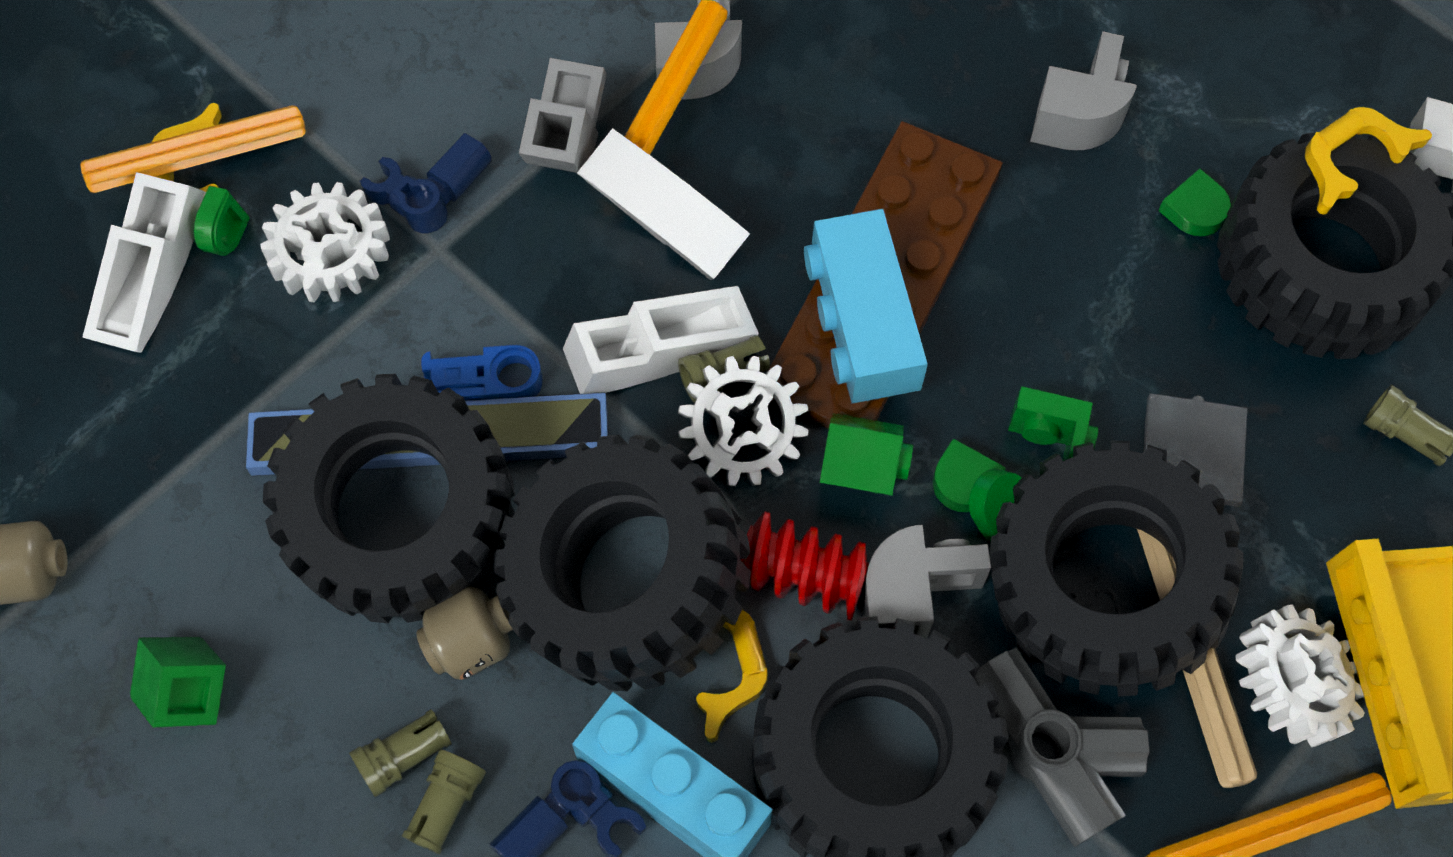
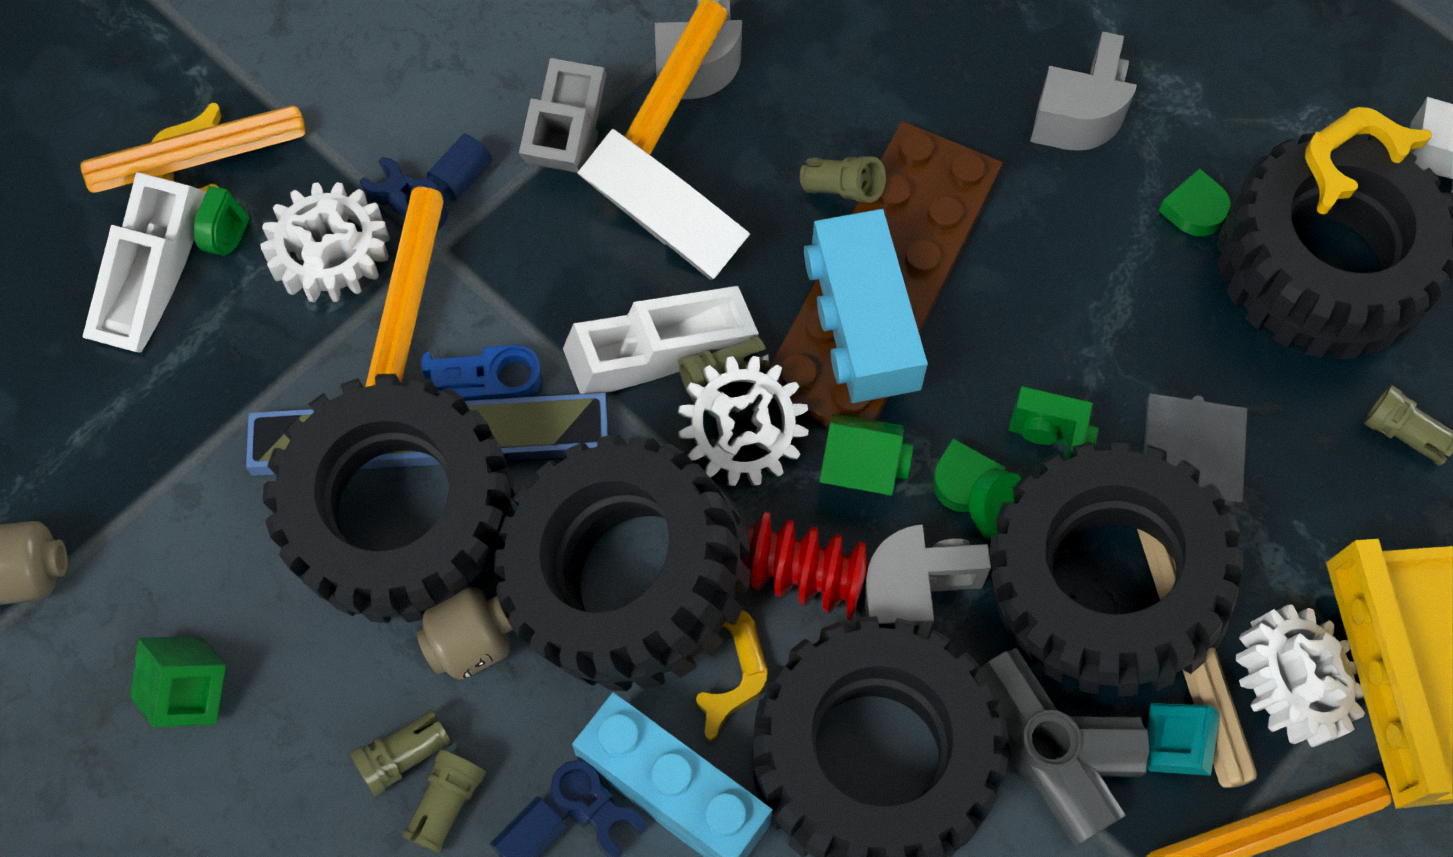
none -> light orange axle [365,186,444,387]
none -> olive pin [800,156,886,203]
none -> teal tile [1146,703,1220,776]

